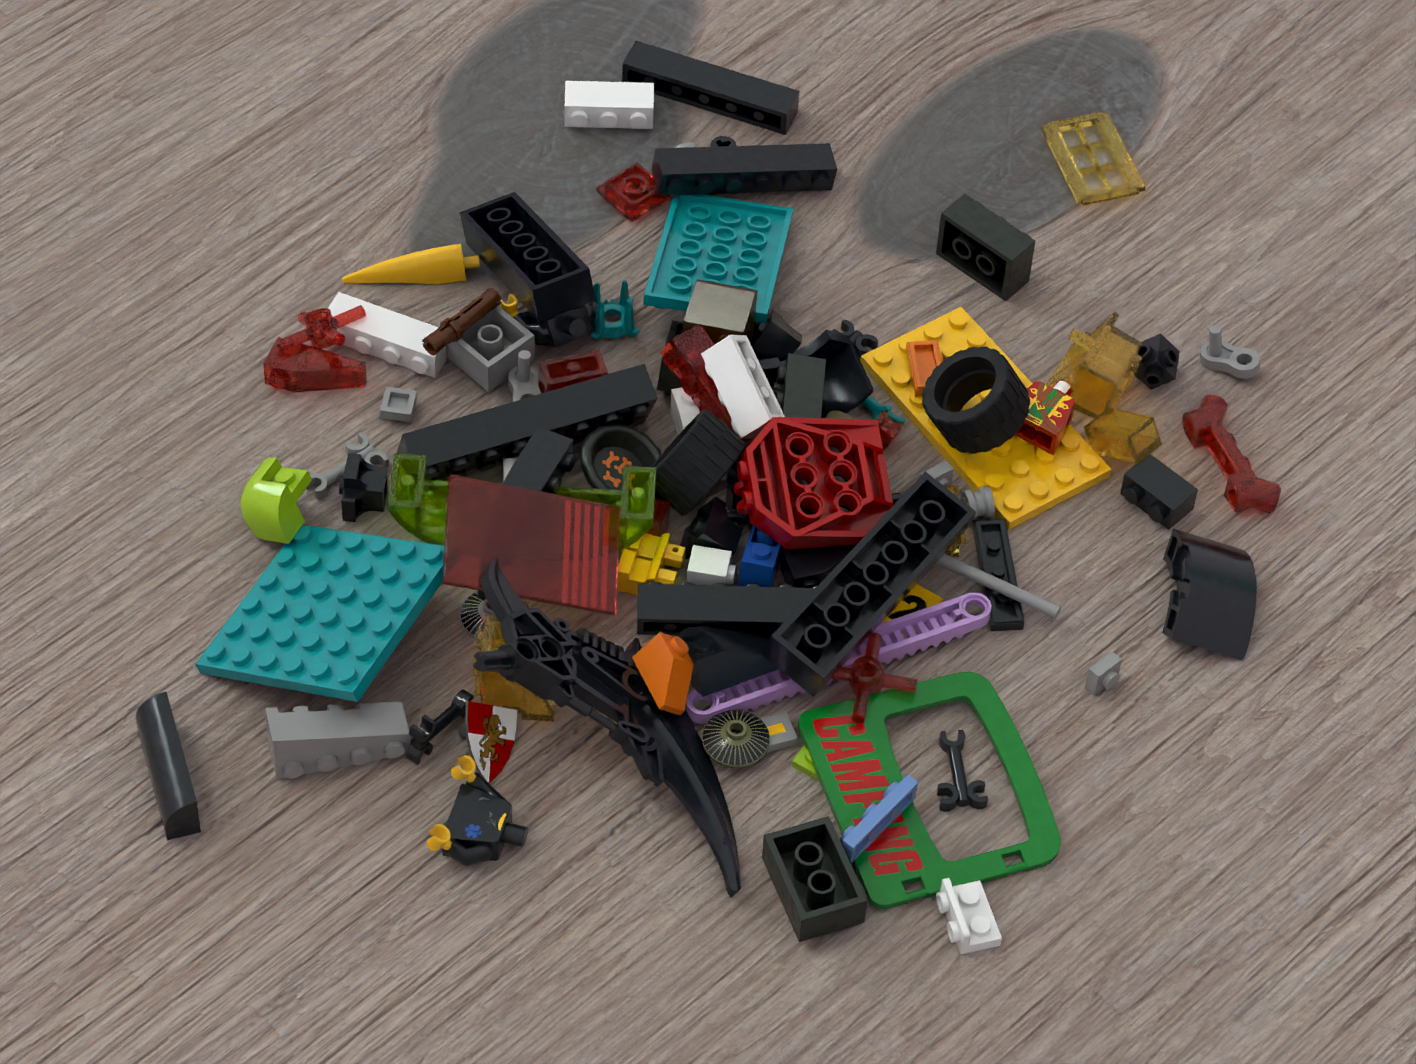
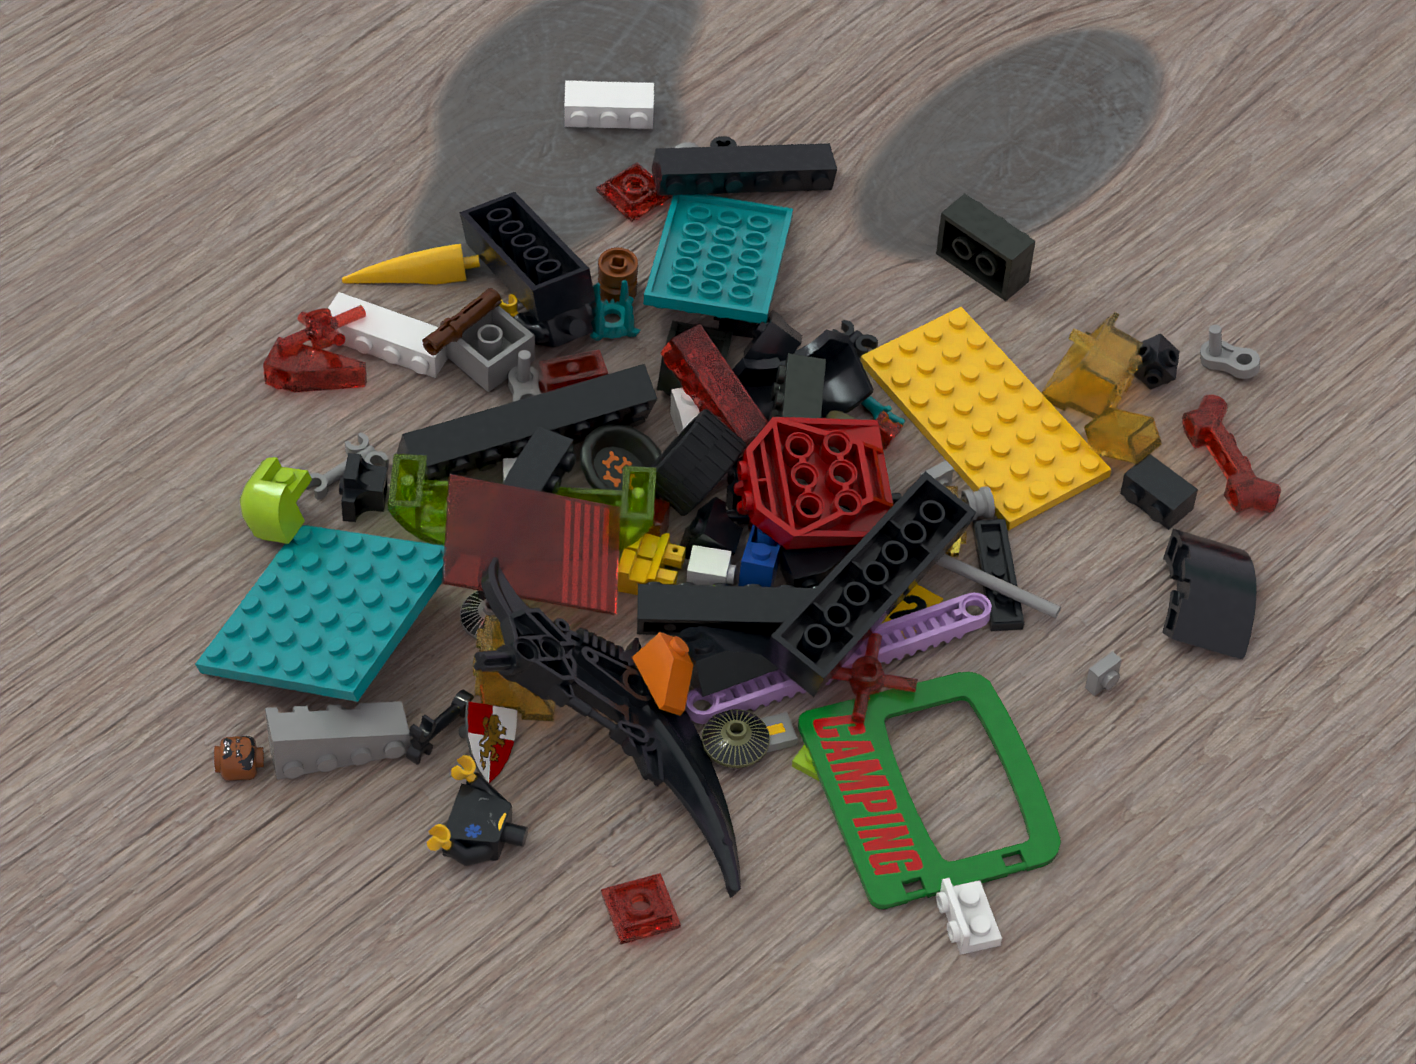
black brick [136,692,201,840] -> none
light grey plate [380,387,417,423] -> none
black brick [622,41,800,135] -> none
slope [681,279,758,354] -> none
white brick [701,335,785,439] -> none
pearl dark grey brick [762,816,867,942] -> none
medium blue plate [840,774,919,863] -> none
orange tile [906,340,942,397] -> none
black tyre [922,346,1030,454] -> none
black bar [937,730,988,812] -> none
torso [1015,381,1075,455] -> none
clear yellow piece [1041,111,1146,206] -> none
none -> dark orange head [214,736,264,781]
none -> dark orange wheel [598,247,638,302]
none -> clear red piece [601,873,681,945]

